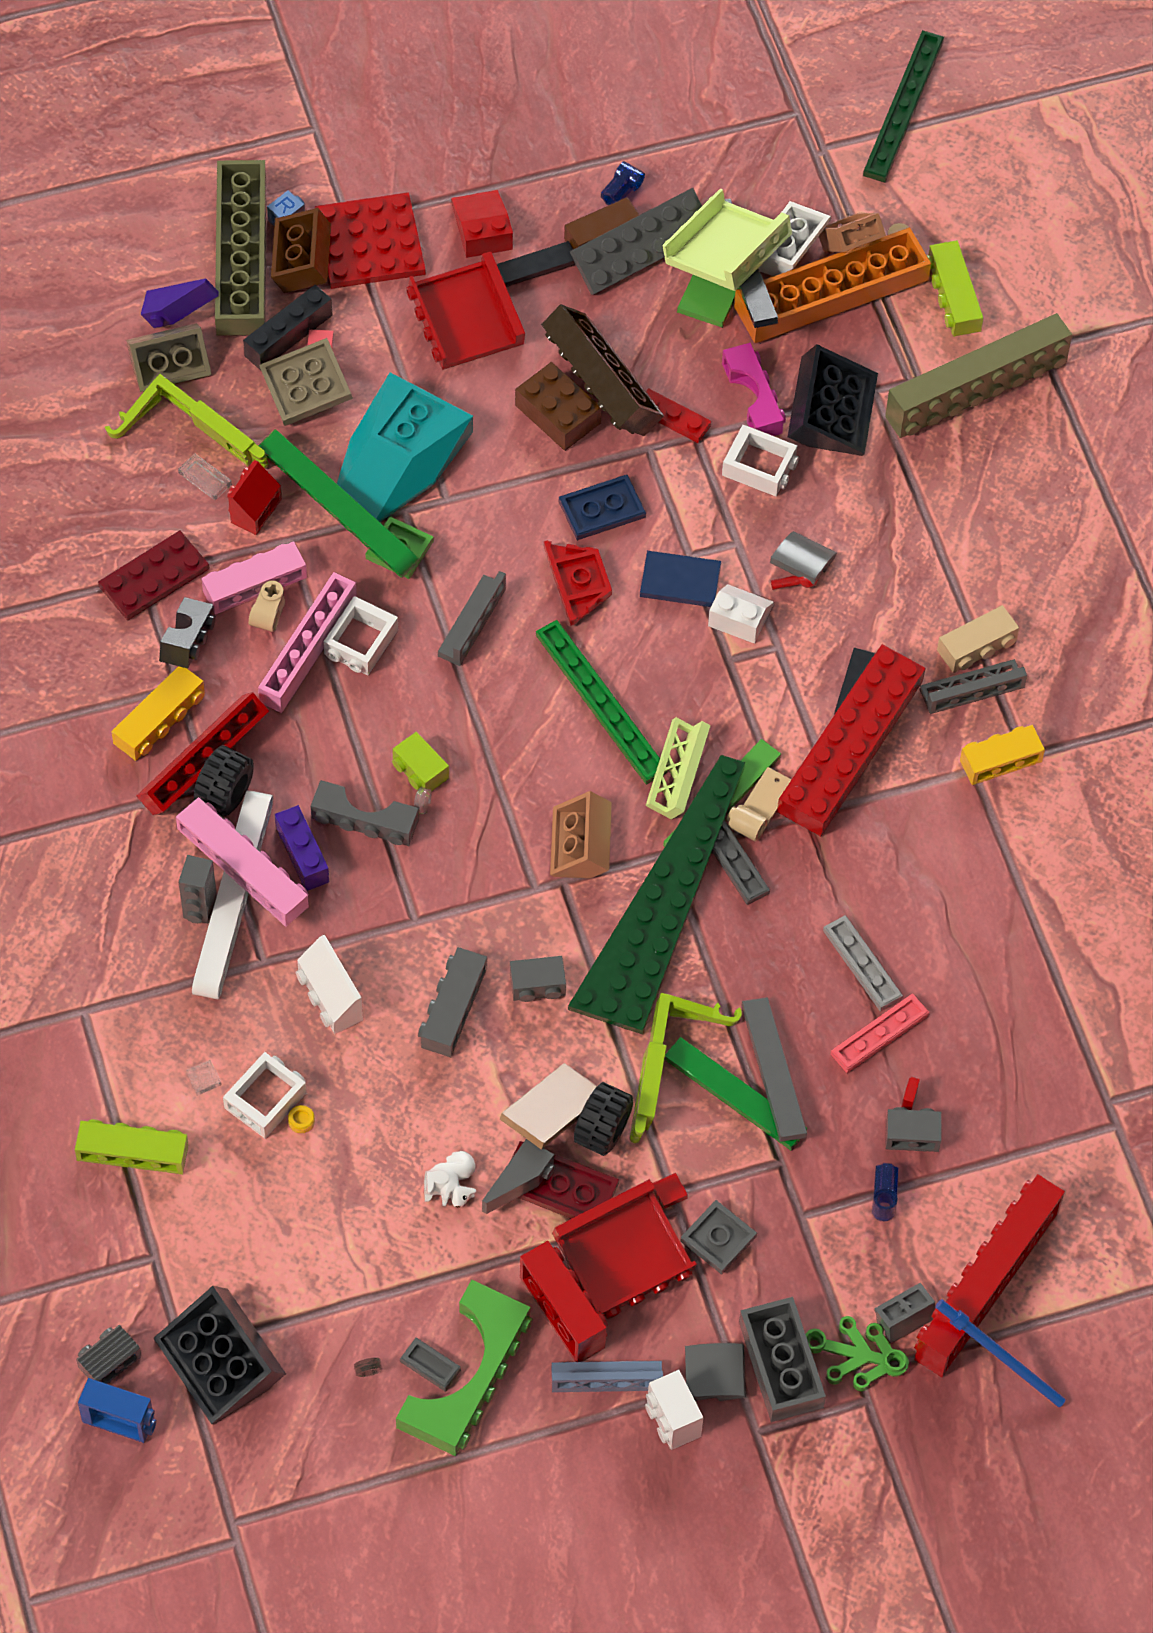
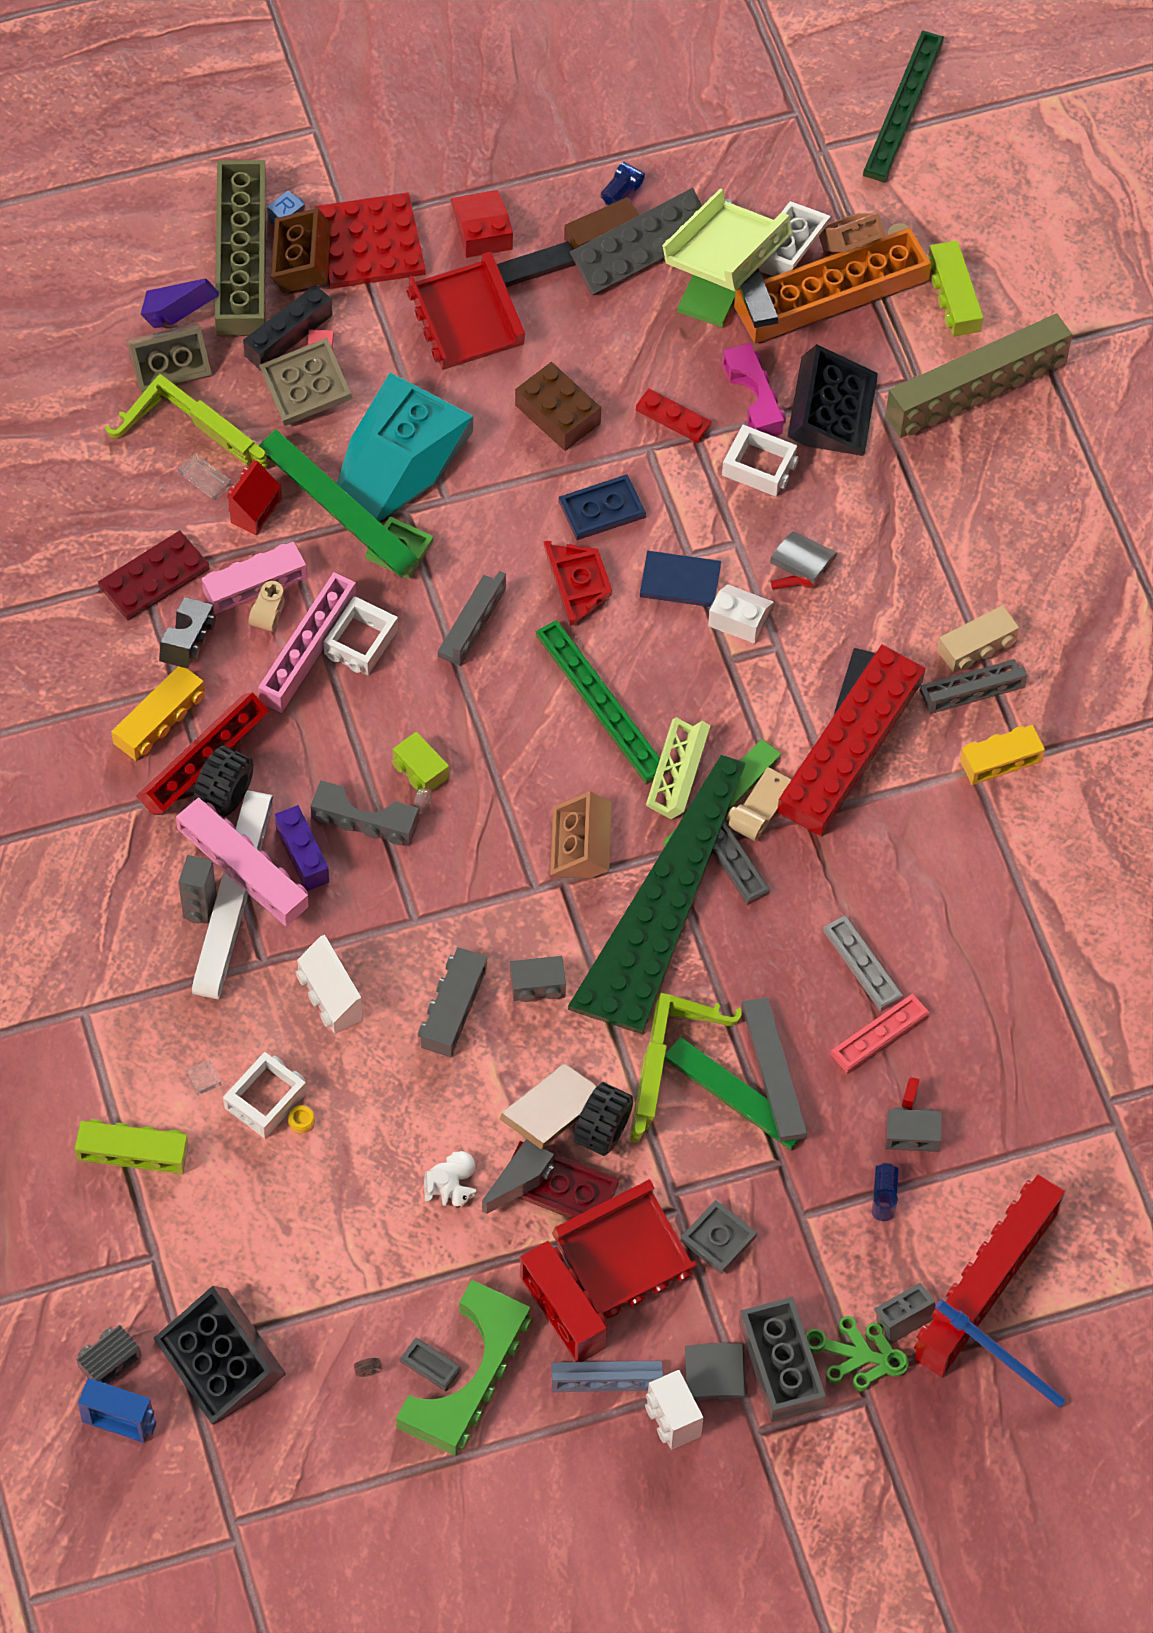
dark brown brick [541,304,664,436] -> none
red tile [652,1173,688,1209] -> none

